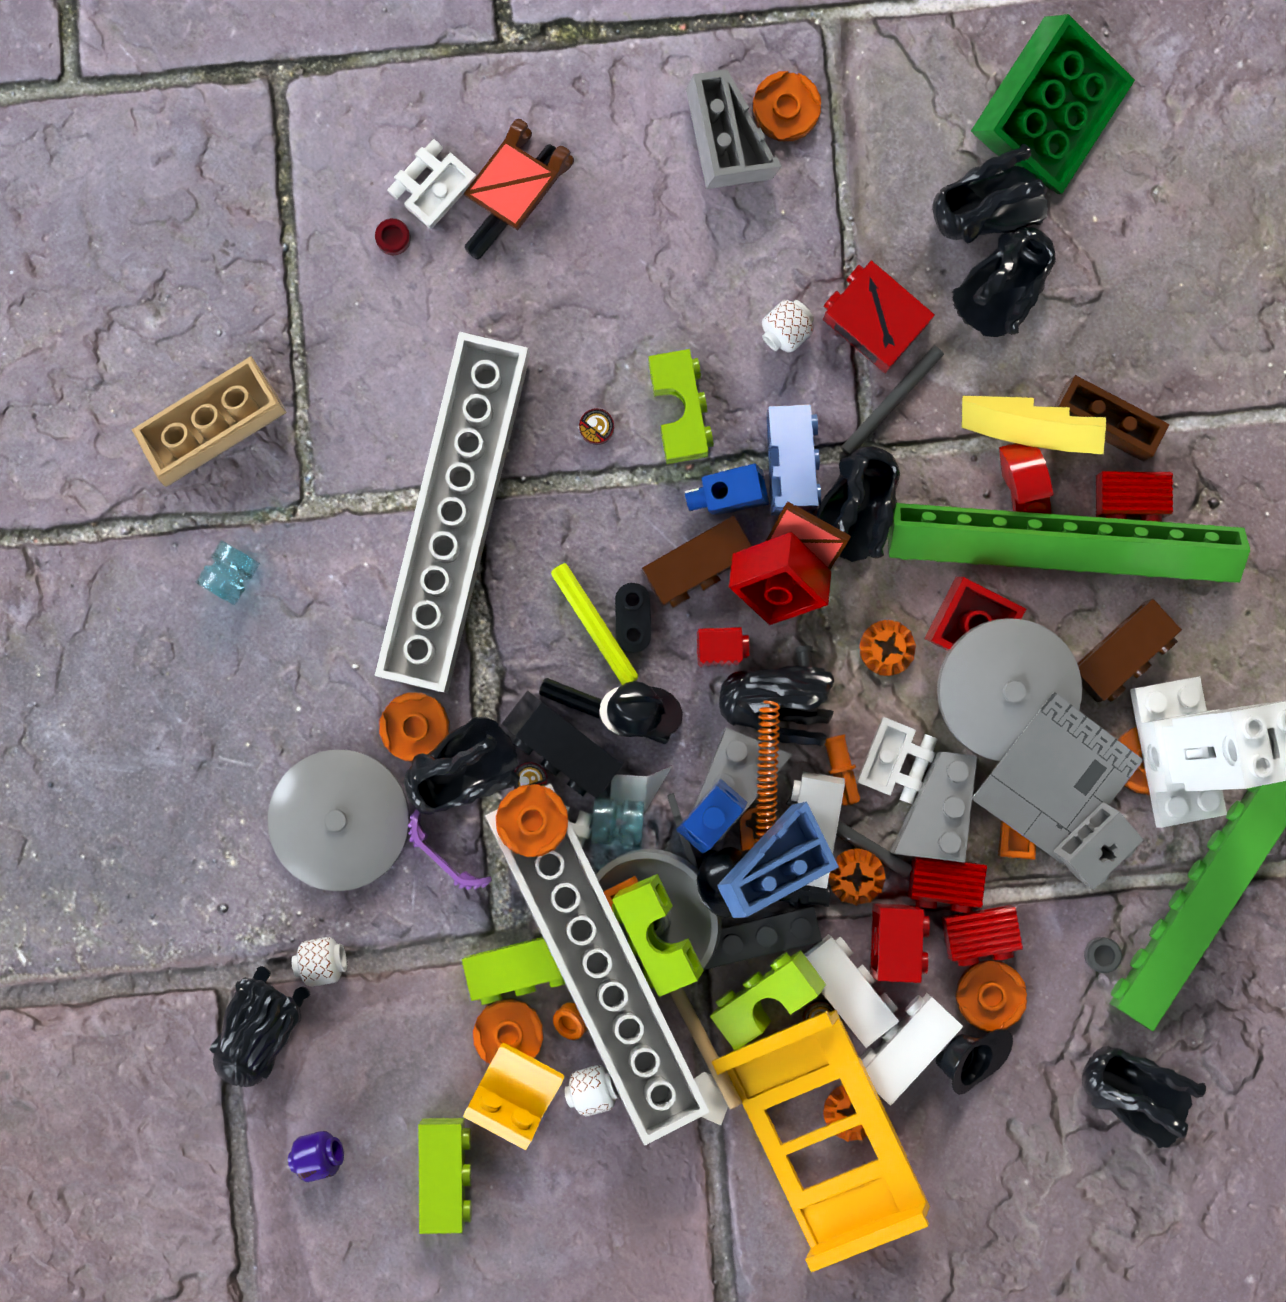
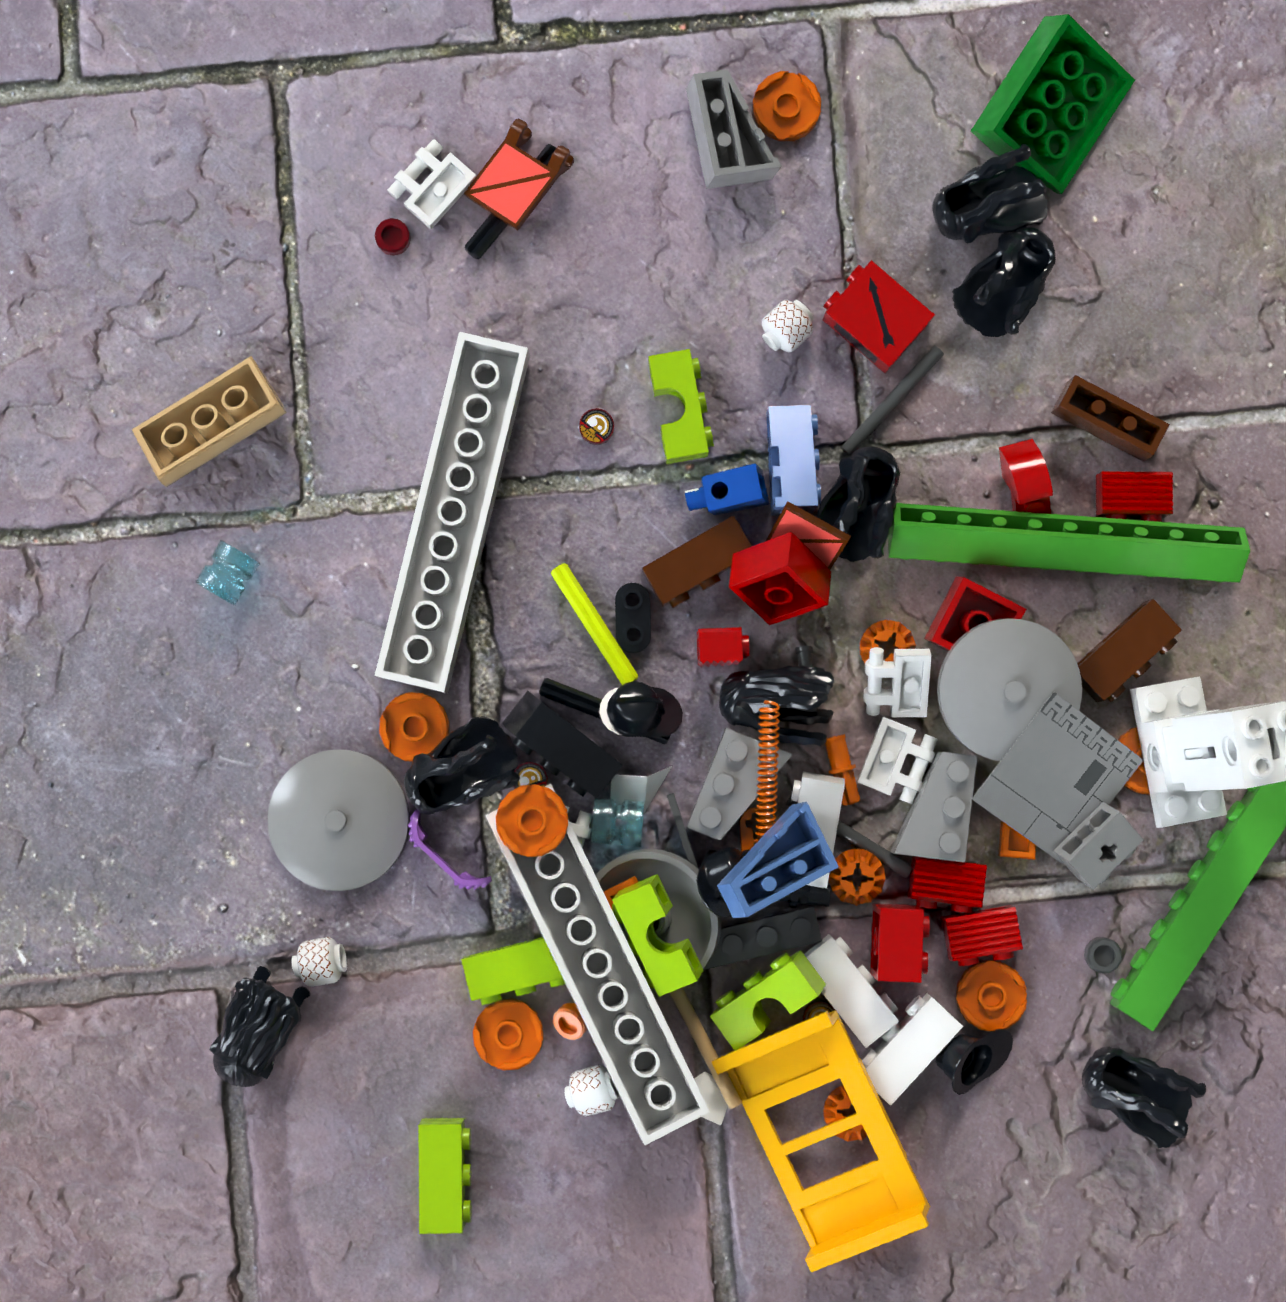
dark purple head [288,1131,344,1182] -> none
yellow bracket [463,1043,565,1150] -> none
blue torso [676,778,748,854] -> none
light yellow slope [962,396,1106,454] -> none
none -> white plate [863,647,932,717]

